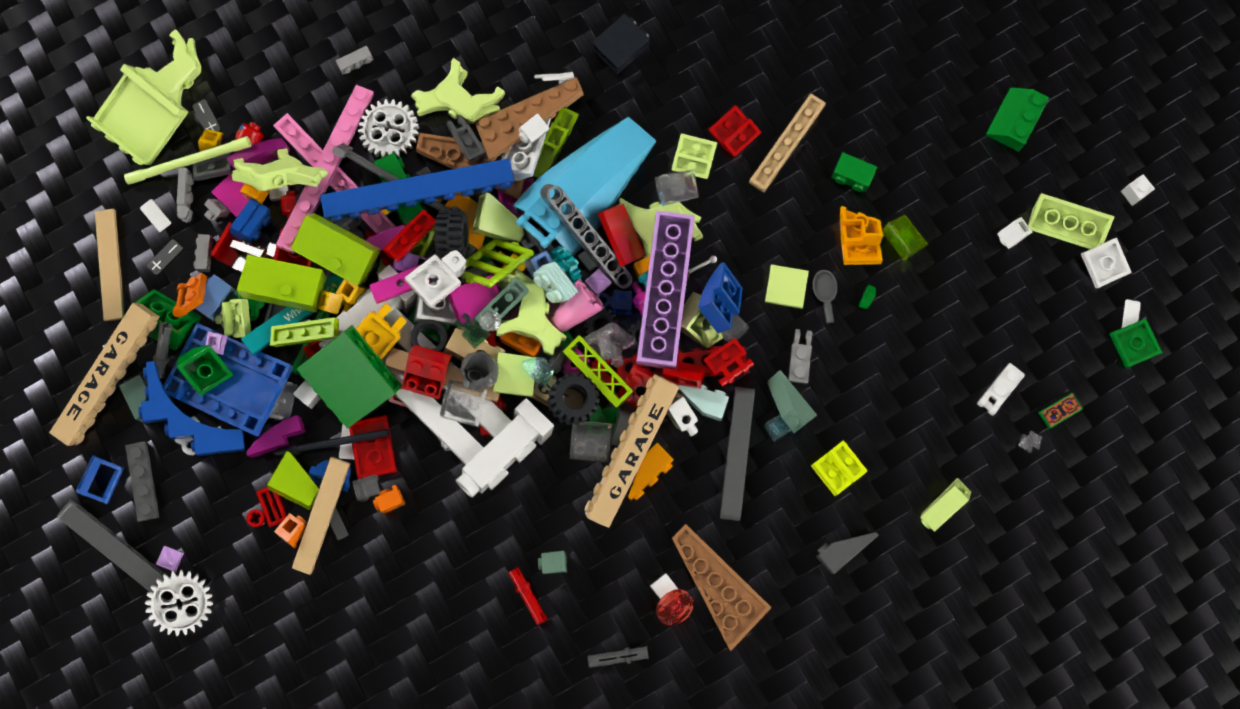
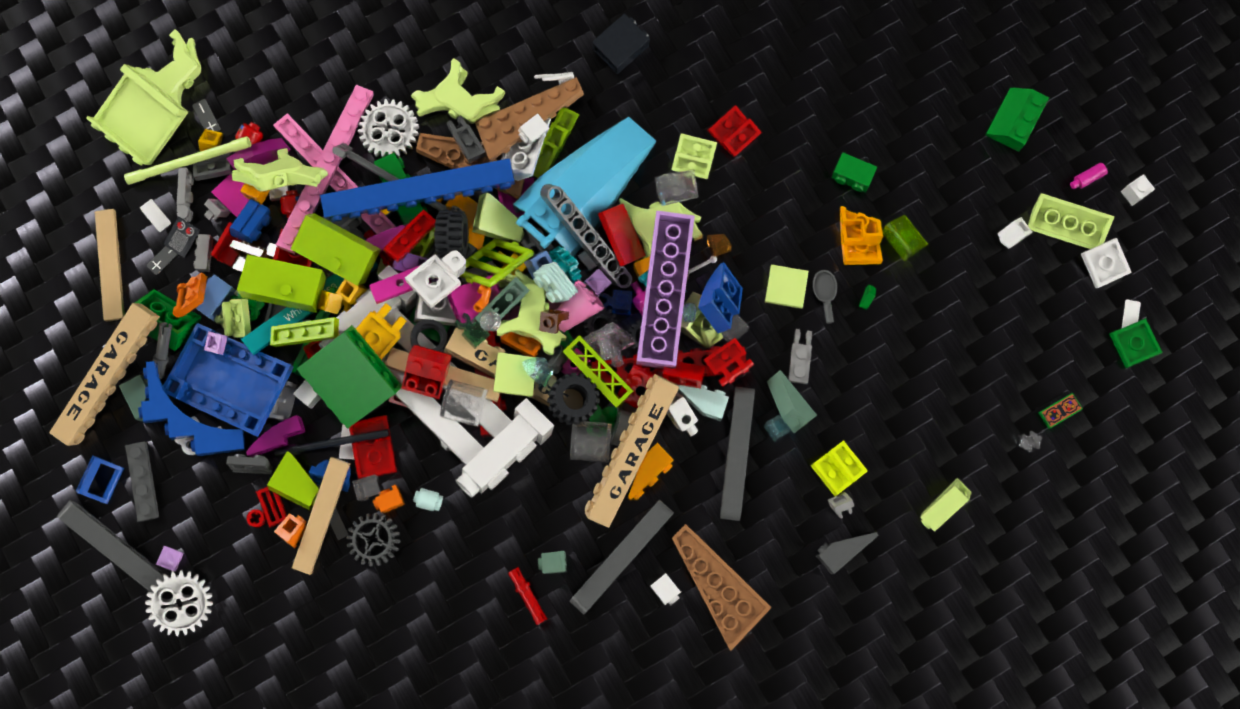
green slope [177,345,233,396] -> none
light grey piece [335,46,374,74] -> none
dark grey hair [460,351,499,390] -> none
dark grey pin [588,646,649,668] -> none
clear red tile [656,589,694,626] -> none
tan tile [749,94,826,192] -> none
white plate [977,363,1025,416] -> none
none -> black sticker [164,217,200,257]
none -> dark grey plate [226,454,273,474]
none -> dark grey gear [347,513,400,566]
none -> light aqua brick [413,488,443,512]
none -> orange arm [473,285,491,313]
none -> reddish brown bracket [539,309,569,334]
none -> dark grey beam [569,500,674,615]
none -> clear light blue tile [683,303,696,323]
none -> clear orange slope [707,234,731,256]
none -> light grey tile [828,492,854,518]
none -> dark pink cylinder [1070,163,1108,189]

